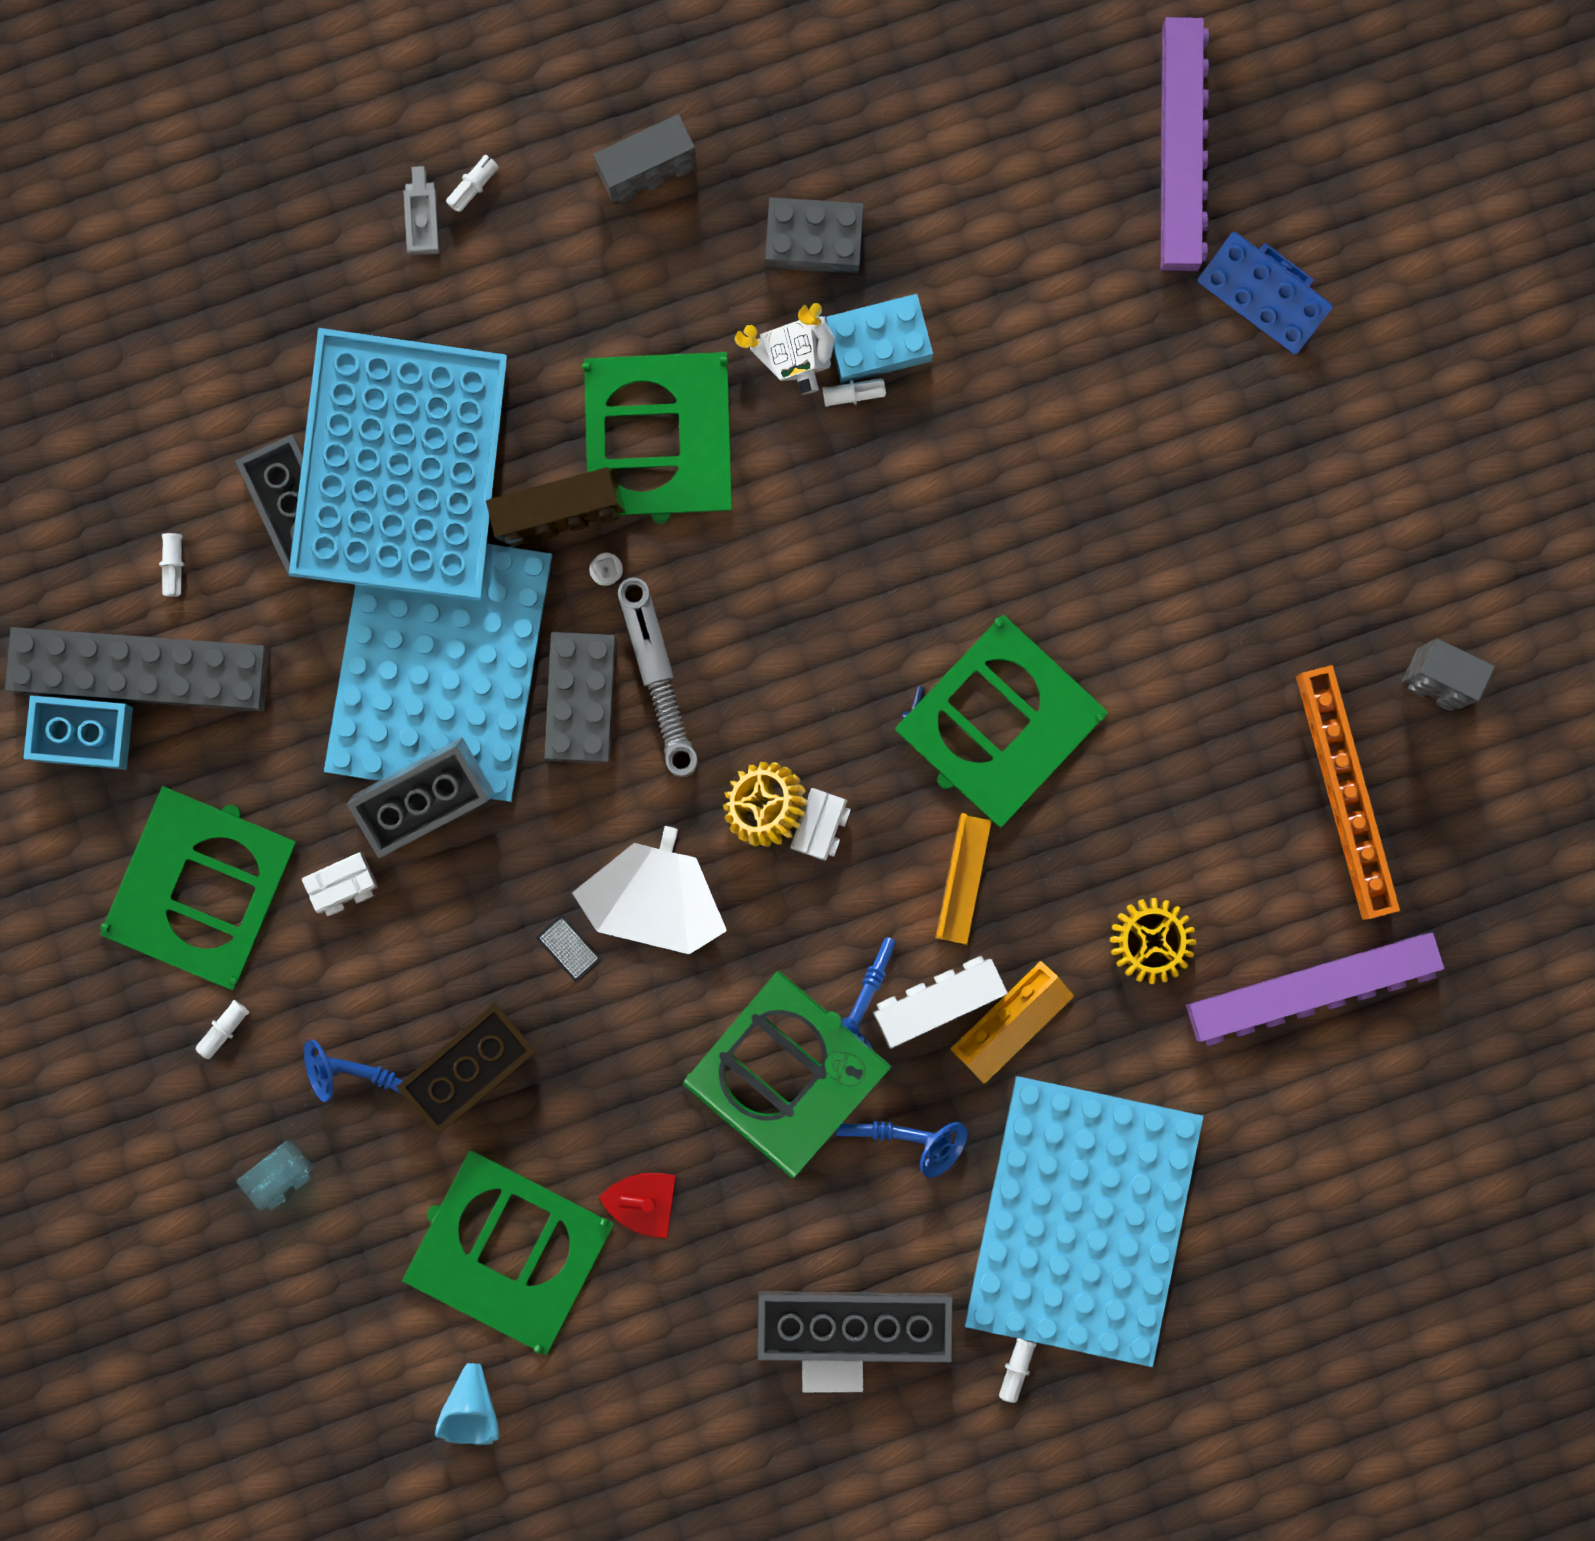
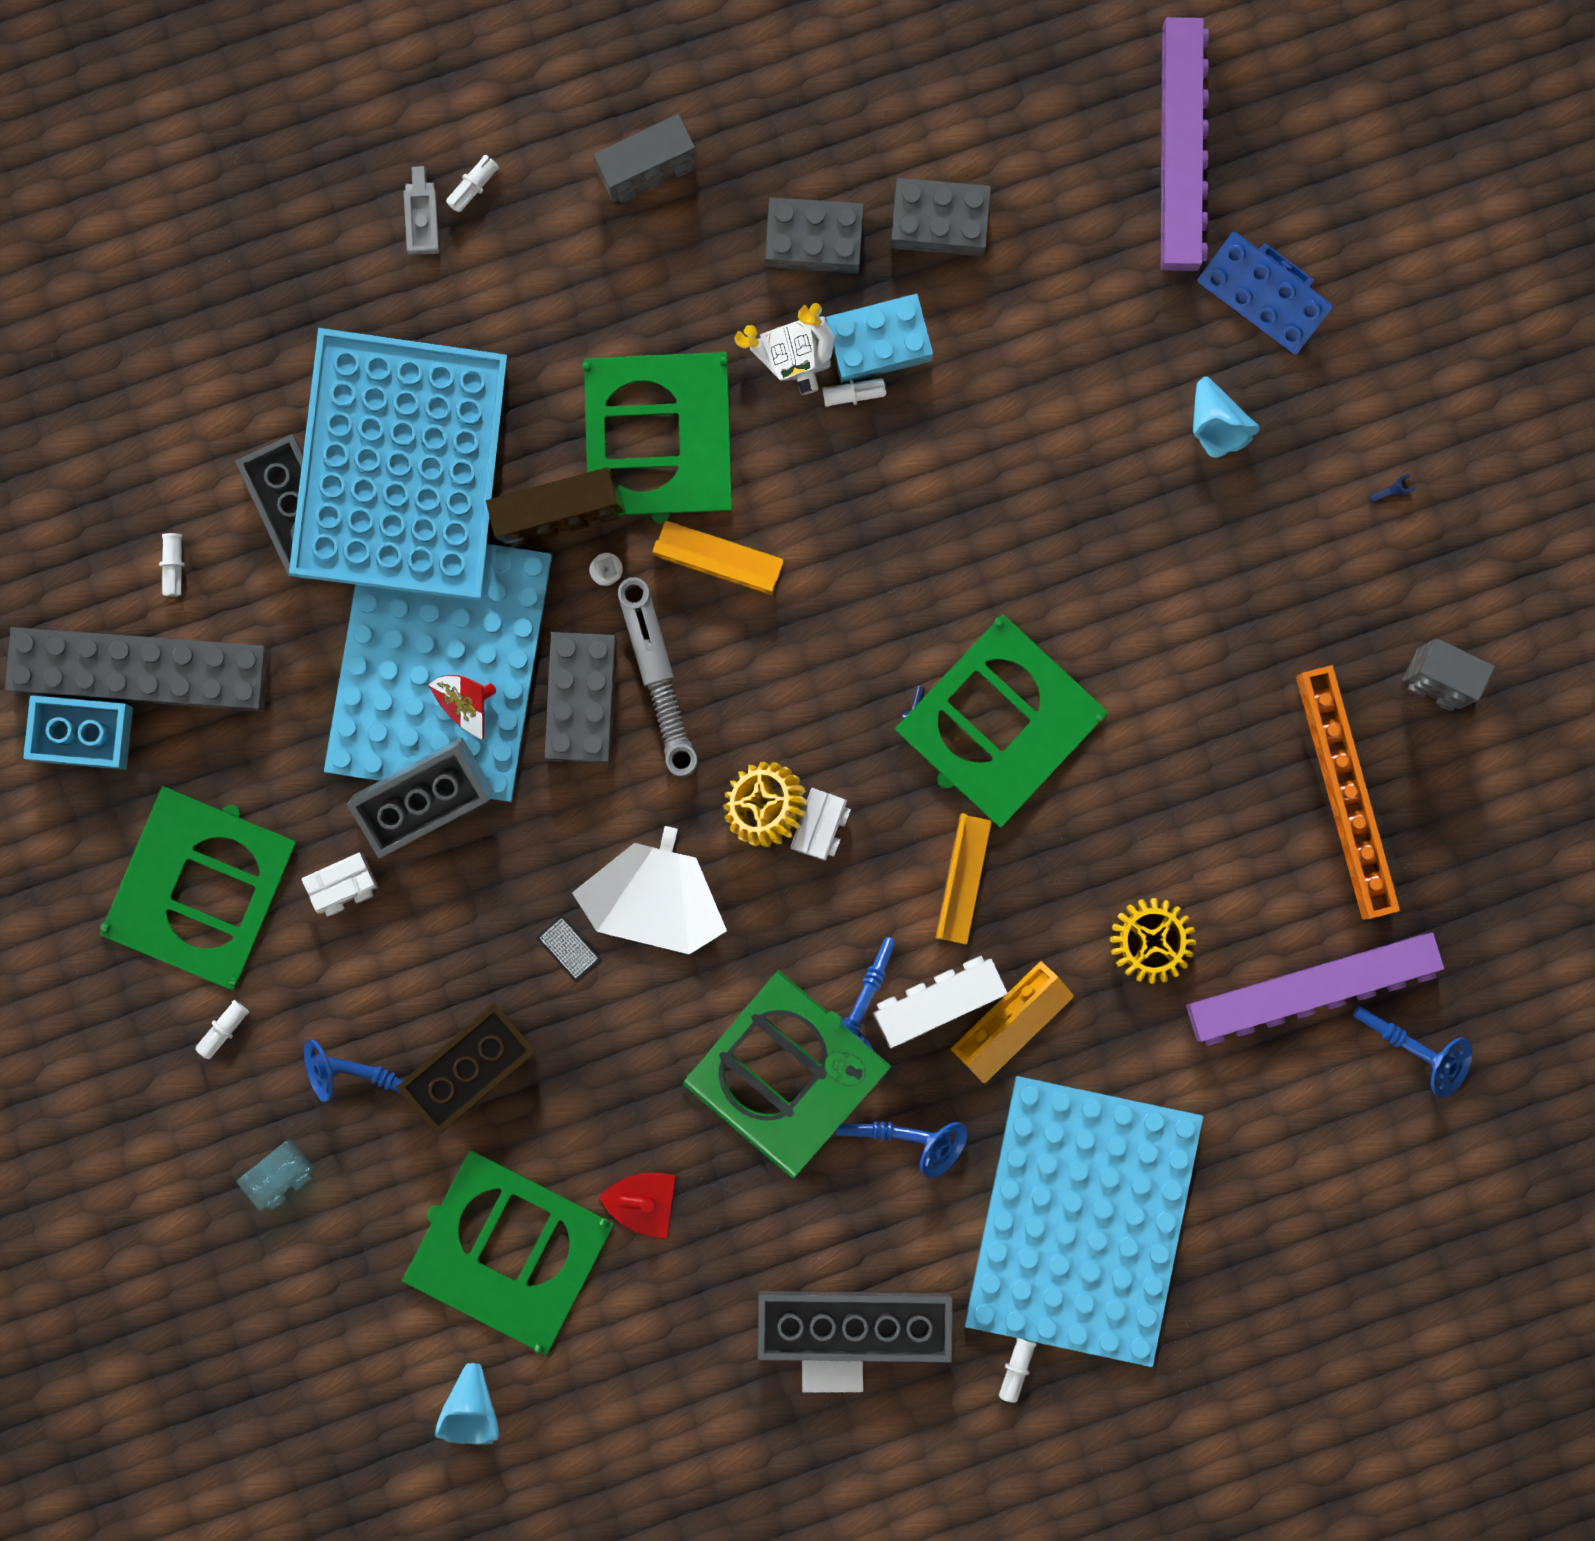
none -> shield [428,675,496,740]
none -> light orange panel [652,521,783,595]
none -> dark grey brick [890,178,991,256]
none -> medium azure hat [1193,377,1259,458]
none -> blue dish [1352,1005,1473,1098]
none -> dark blue hand [1369,474,1416,503]

